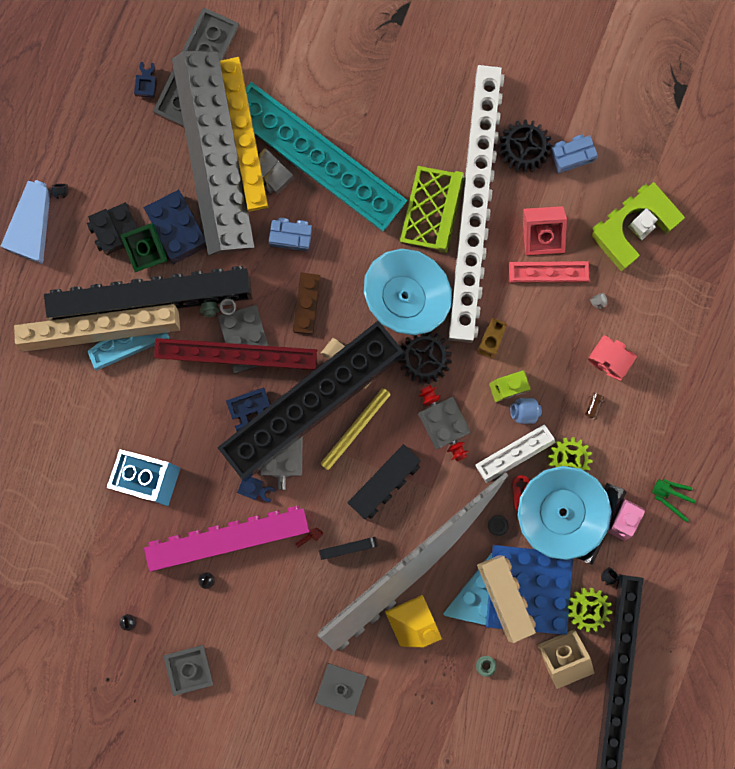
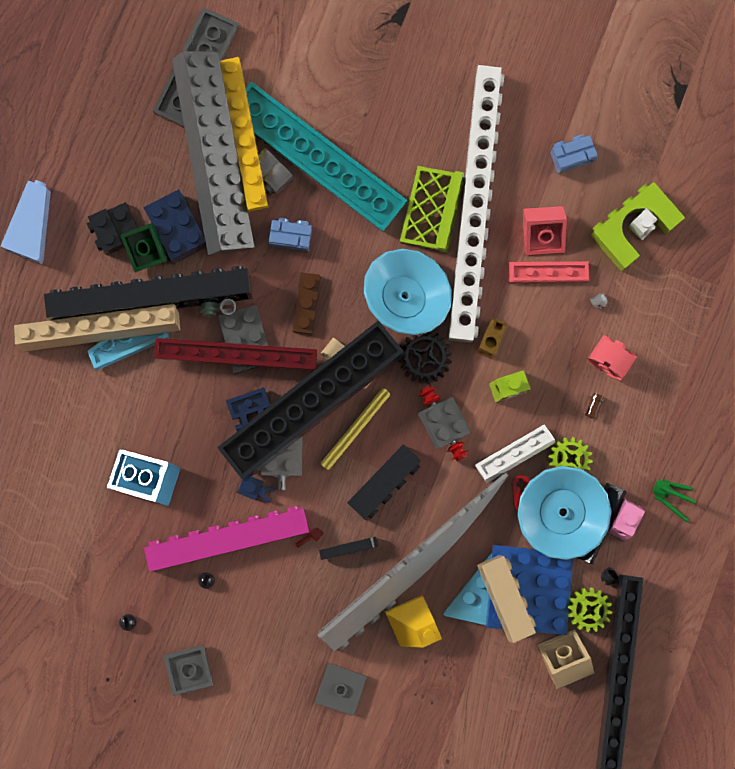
black hinge [52,183,68,199] -> none
dark blue plate [134,62,157,98] -> none
sand green plate [476,656,497,677] -> none
black tile [488,515,508,536] -> none
black gear [498,119,552,173] -> none
medium blue head [510,398,542,424] -> none

